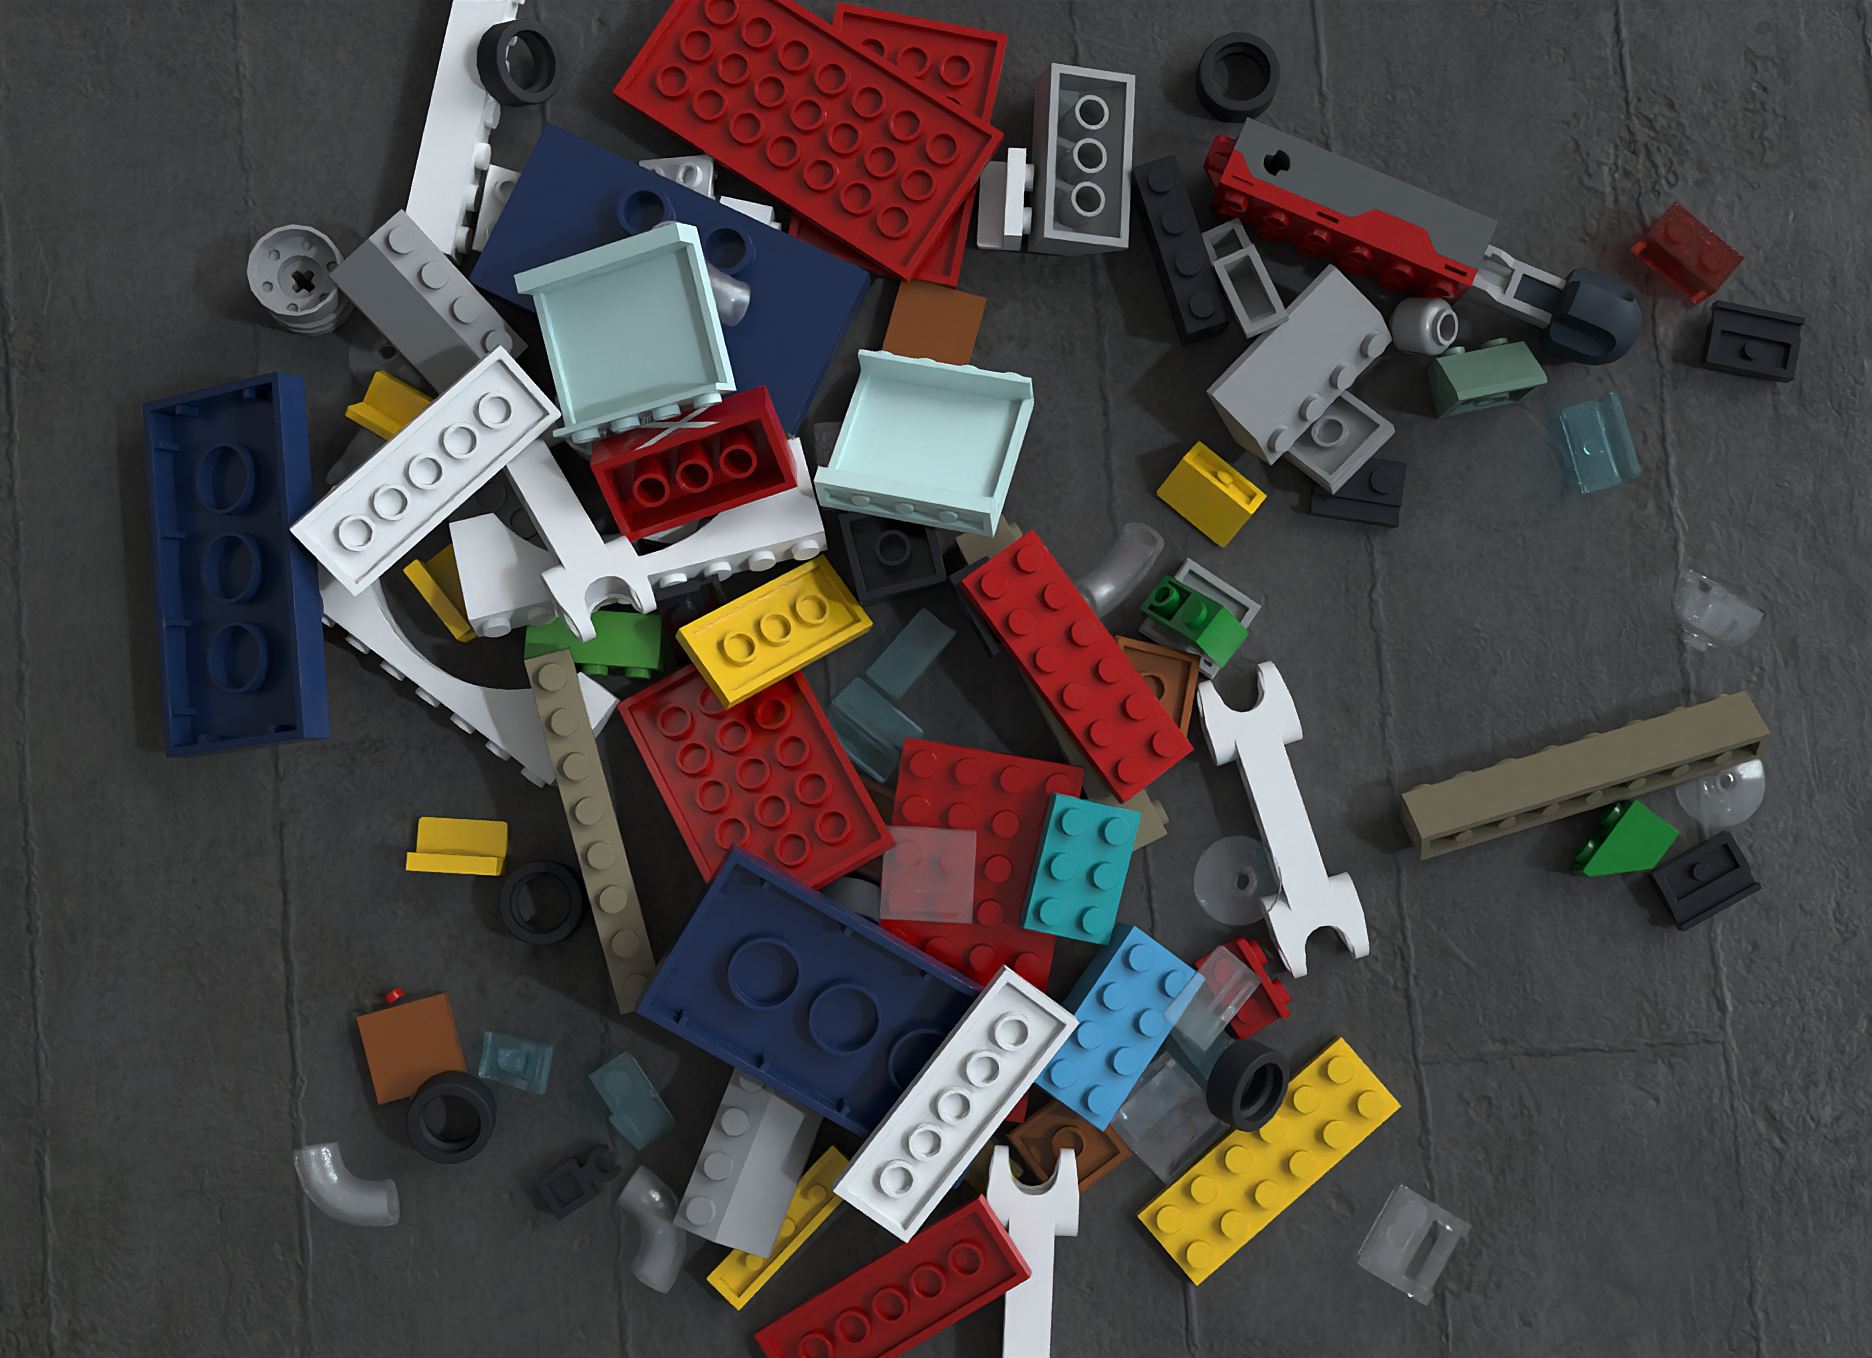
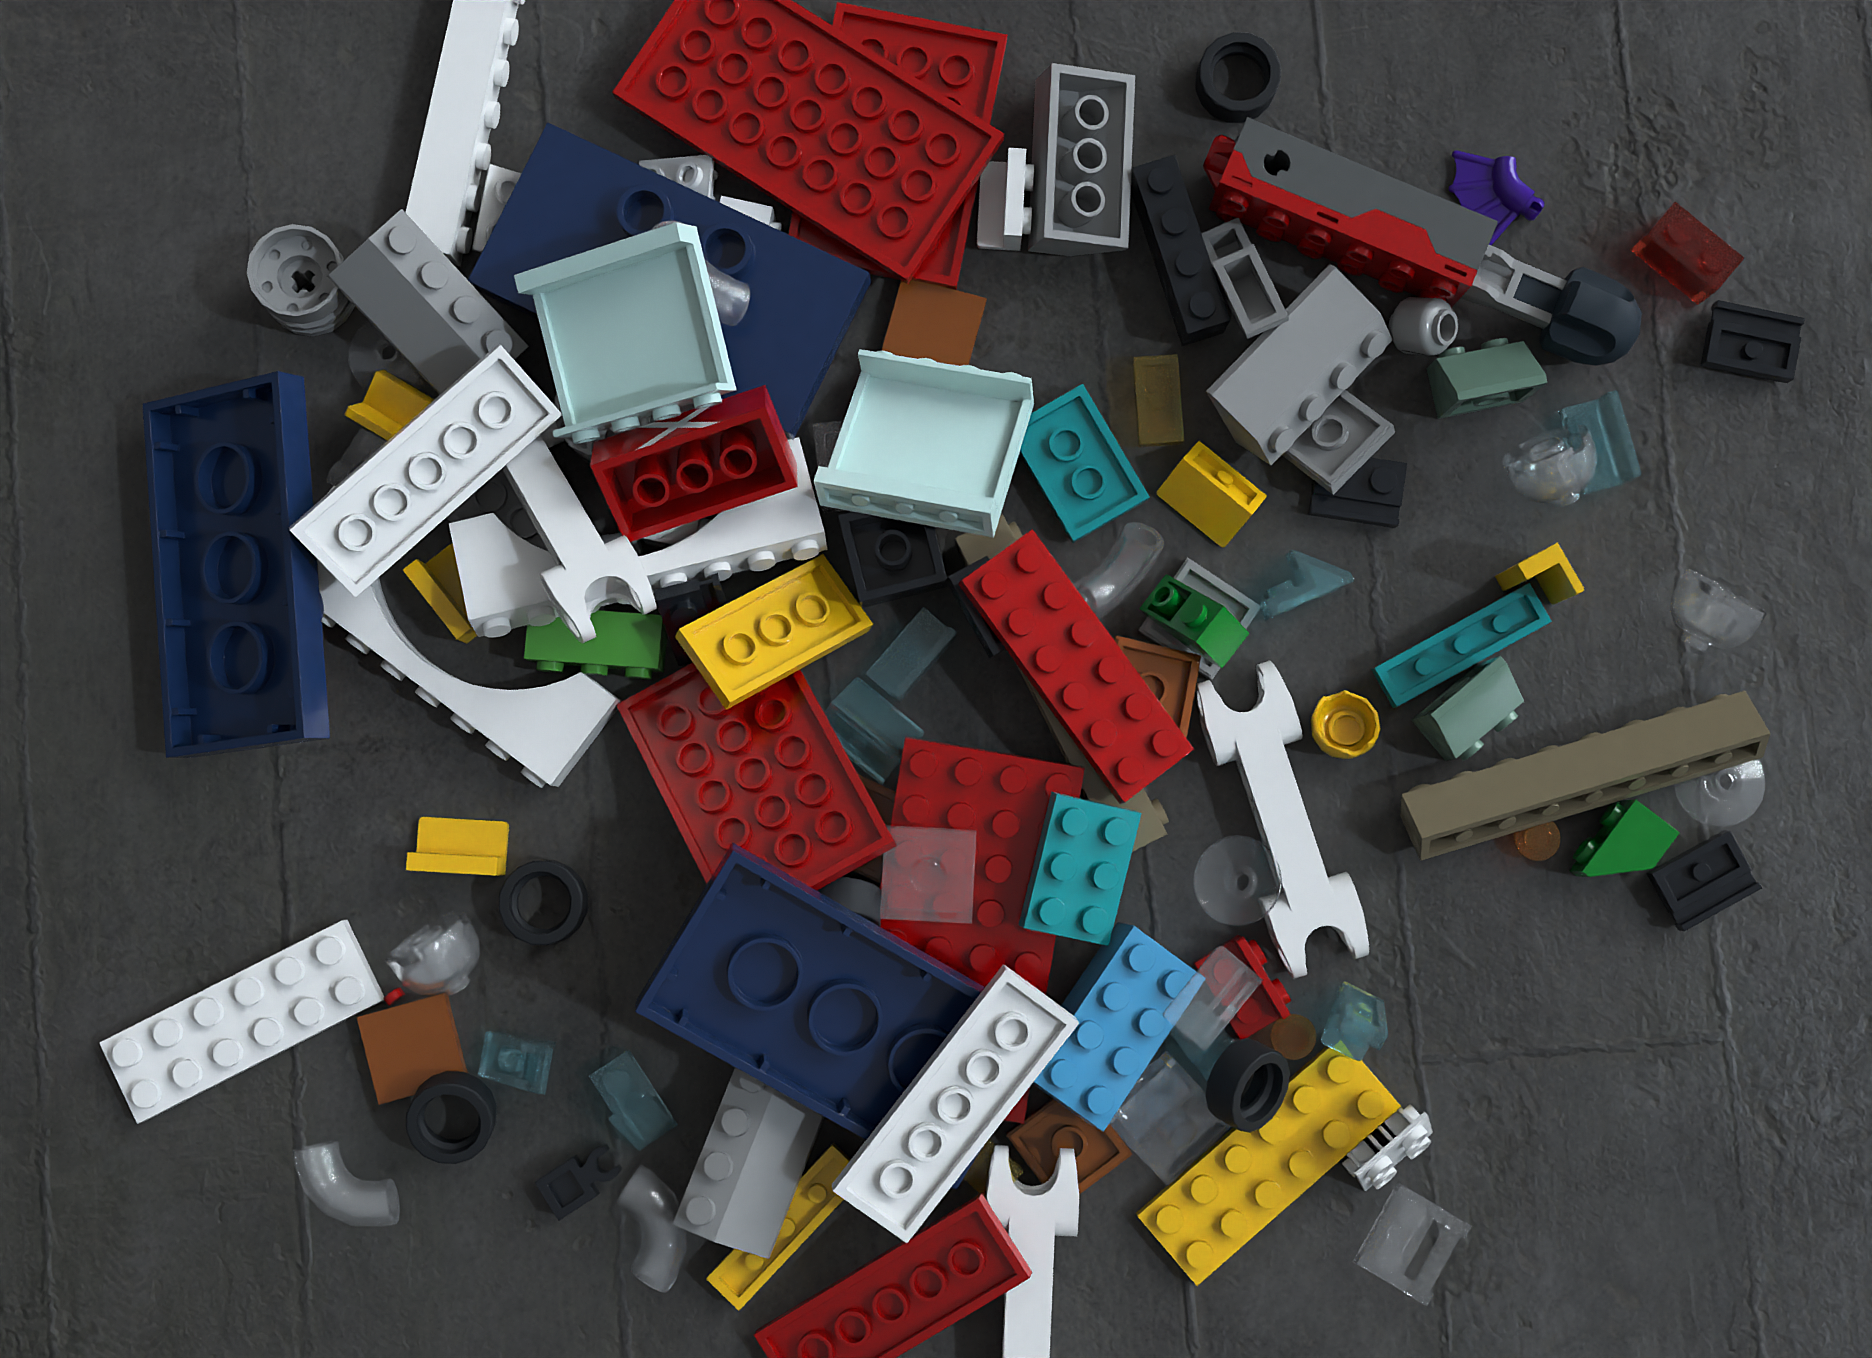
black tyre [476,18,564,108] -> none
dark tan brick [524,647,657,1015] -> none
none -> white plate [100,920,384,1124]
none -> clear cylinder [385,910,480,996]
none -> teal plate [1019,384,1150,544]
none -> clear yellow plate [1132,354,1184,447]
none -> clear light blue slope [1259,550,1354,621]
none -> clear orange plate [1270,1014,1316,1060]
none -> yellow hair [1310,690,1380,759]
none -> clear light blue slope [1321,981,1388,1061]
none -> white hinge [1342,1104,1433,1191]
none -> teal plate [1371,583,1552,708]
none -> sand green slope [1411,656,1524,761]
none -> dark purple arm [1448,151,1545,246]
none -> yellow panel [1495,542,1584,605]
none -> clear cylinder [1502,425,1598,507]
none -> clear orange plate [1514,821,1560,861]

